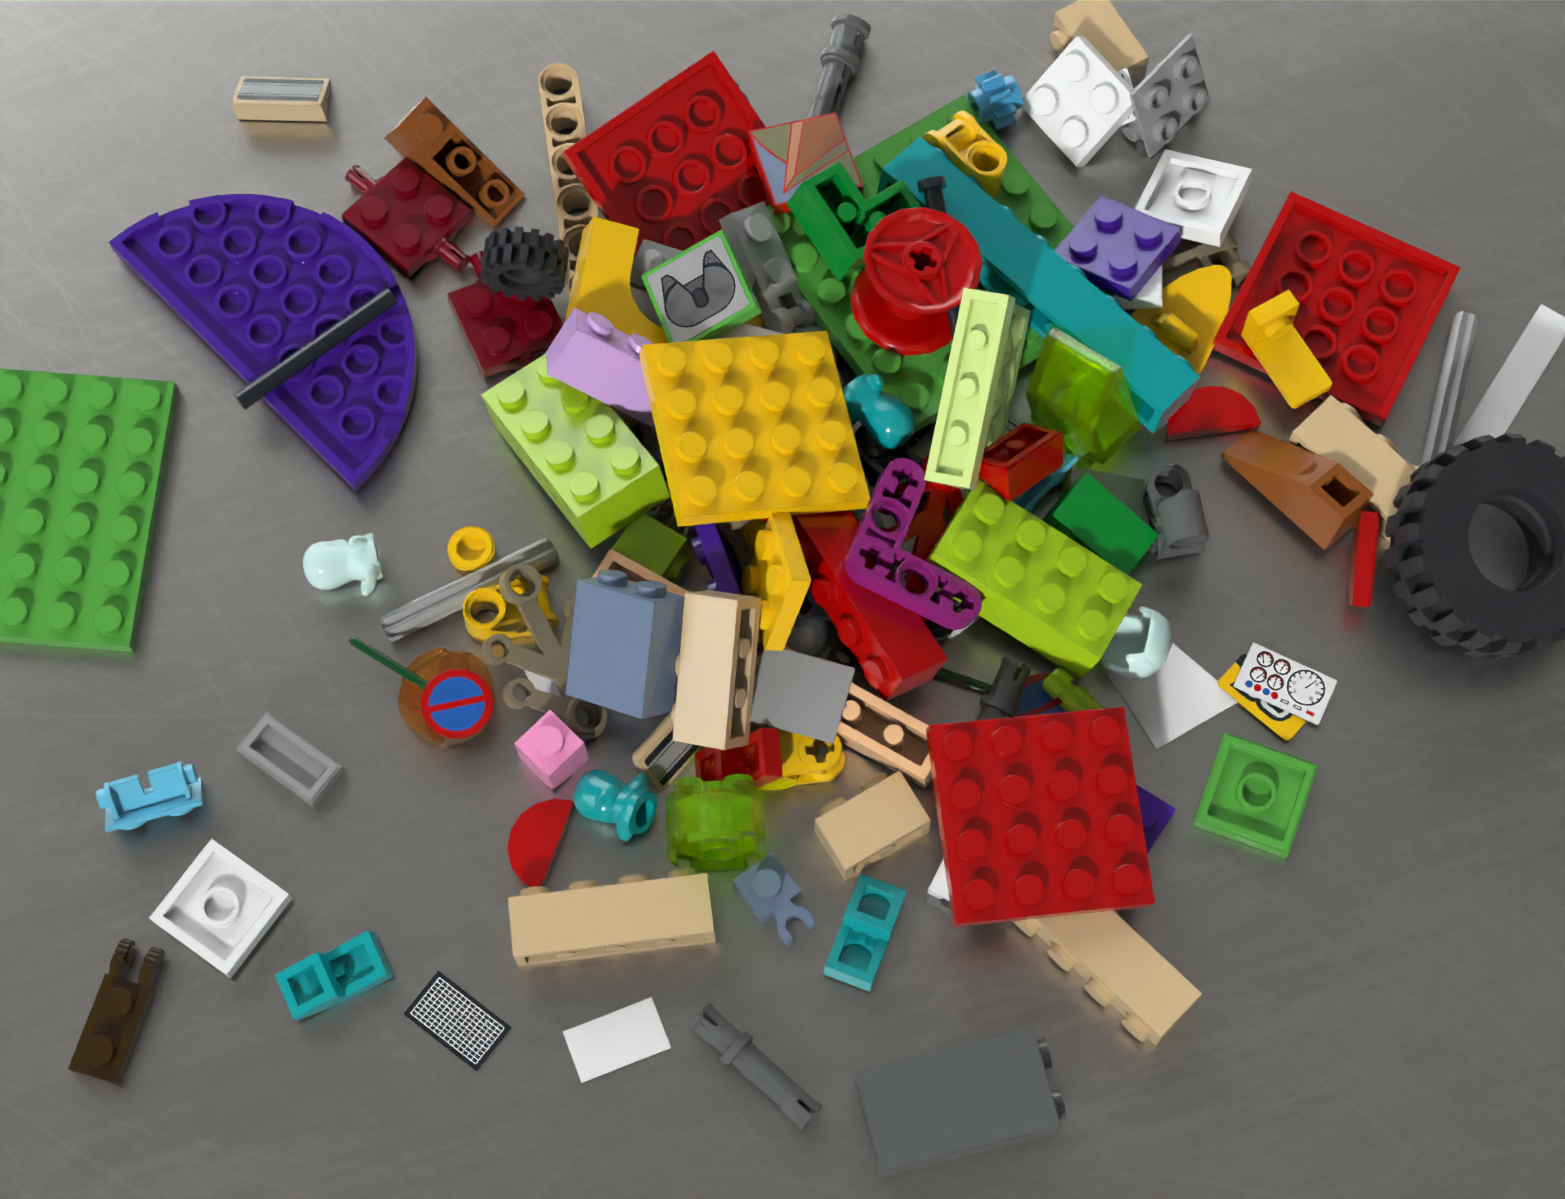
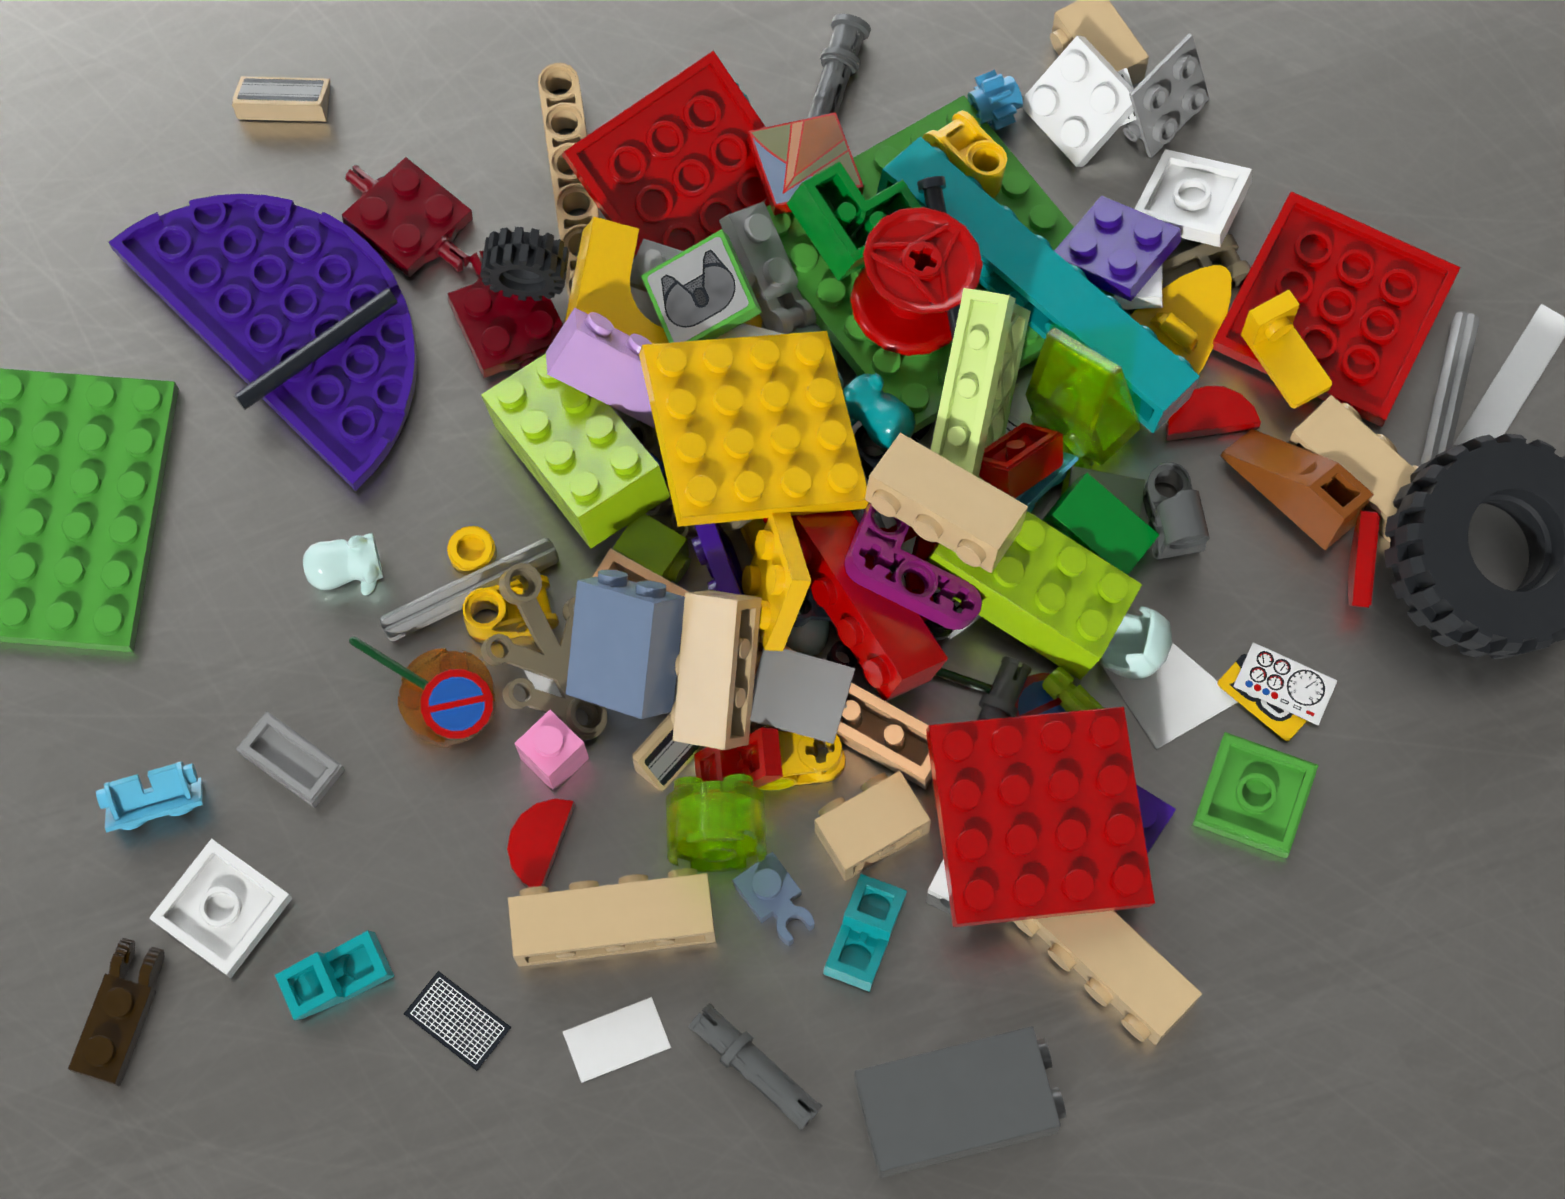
dark orange slope [384,97,525,227] -> none
teal animal [573,769,657,842] -> none
none -> tan brick [865,433,1028,573]

